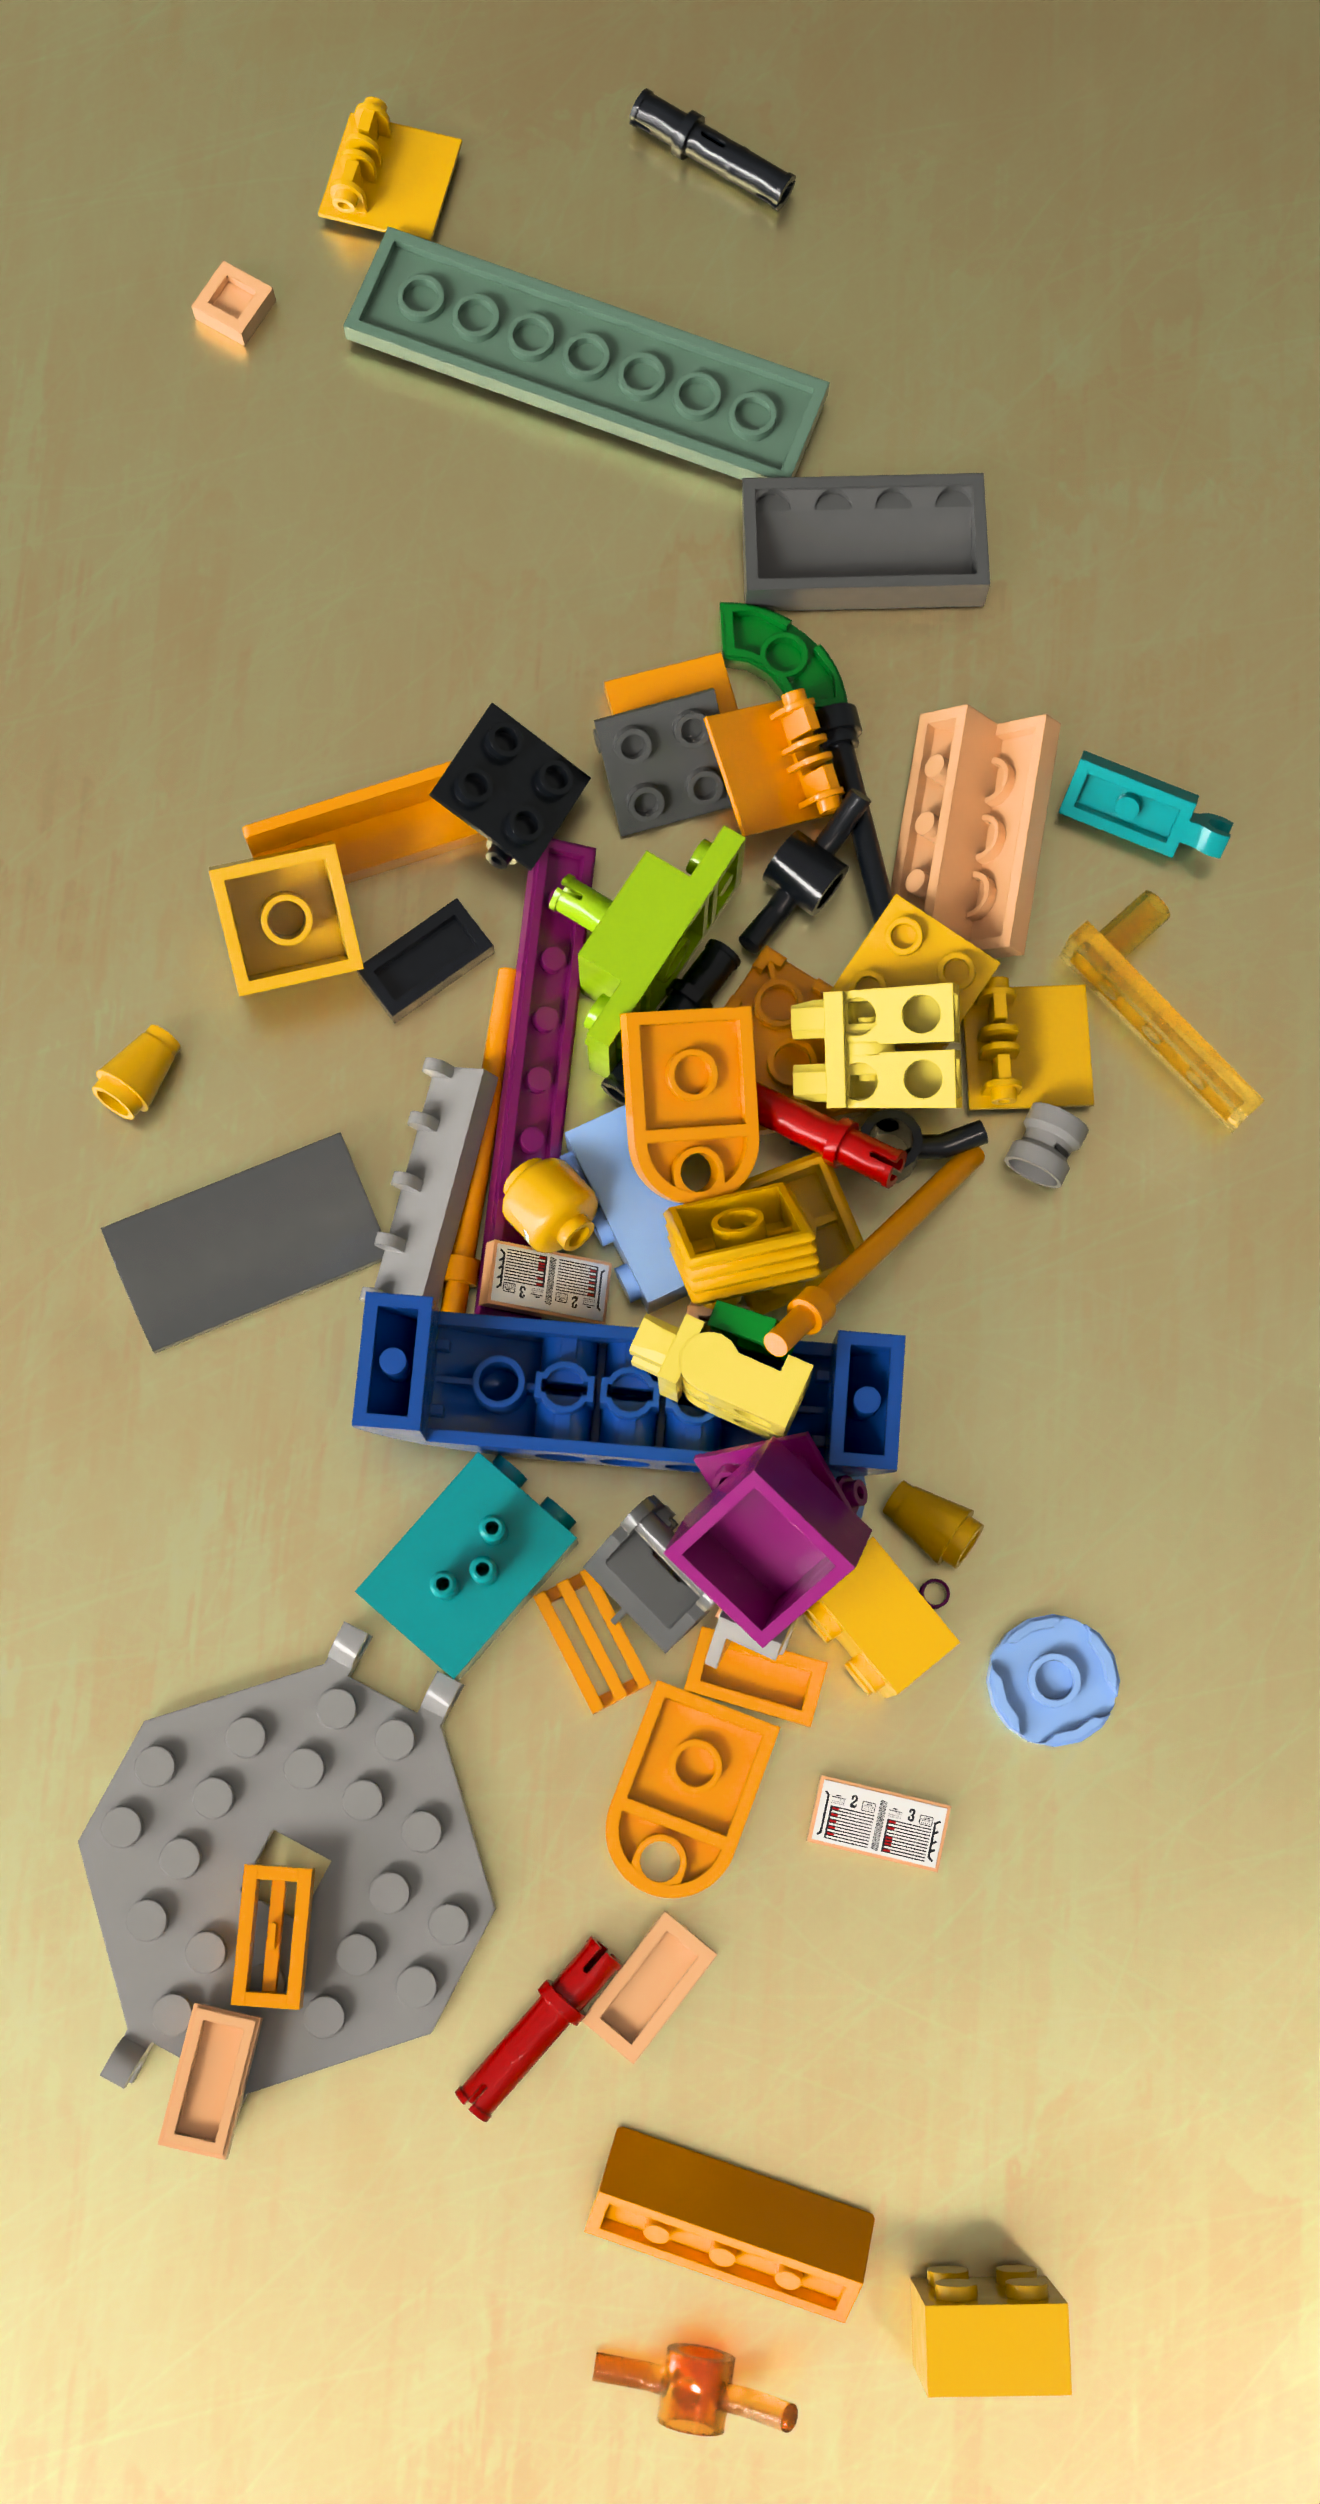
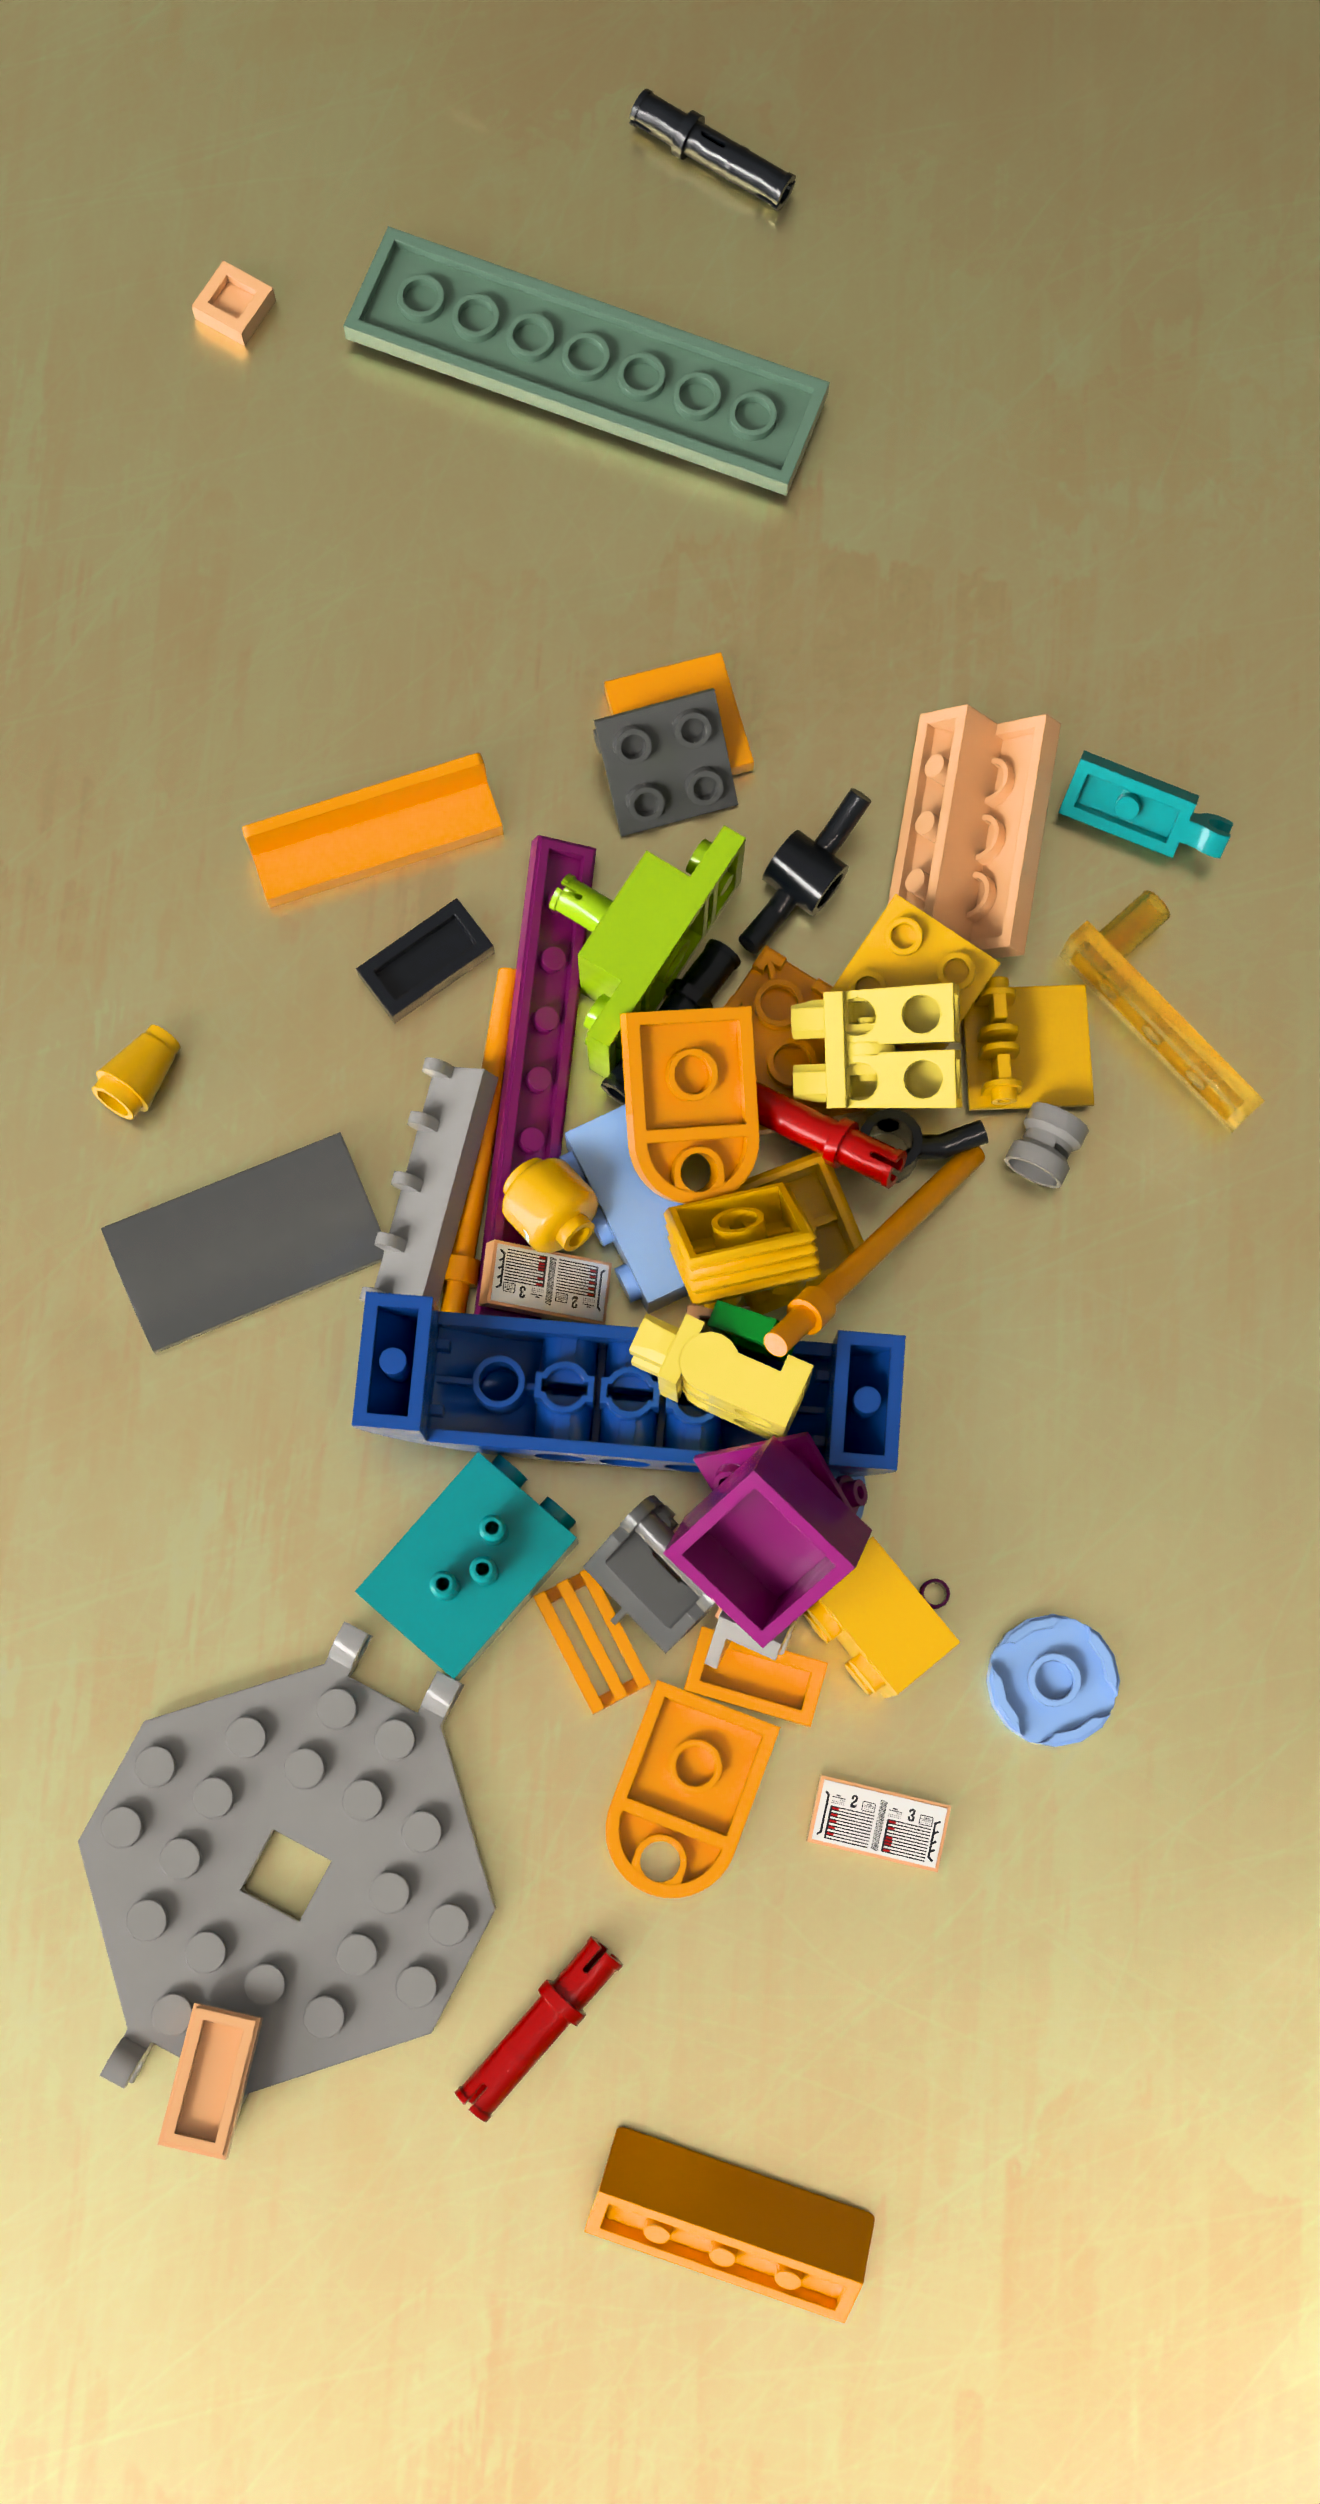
yellow brick [209,841,364,997] -> none
light orange tile [231,1863,315,2010] -> none
yellow hinge [318,96,462,242] -> none
black hinge [429,702,591,871] -> none
light nougat tile [582,1910,717,2064] -> none
clear orange piece [592,2343,798,2436] -> none
light orange hinge [703,688,845,837] -> none
green tile [719,602,848,711] -> none
dark grey slope [742,473,990,611] -> none
black piece [813,703,893,925] -> none
yellow cone [883,1480,984,1569] -> none
yellow brick [910,2265,1072,2398] -> none

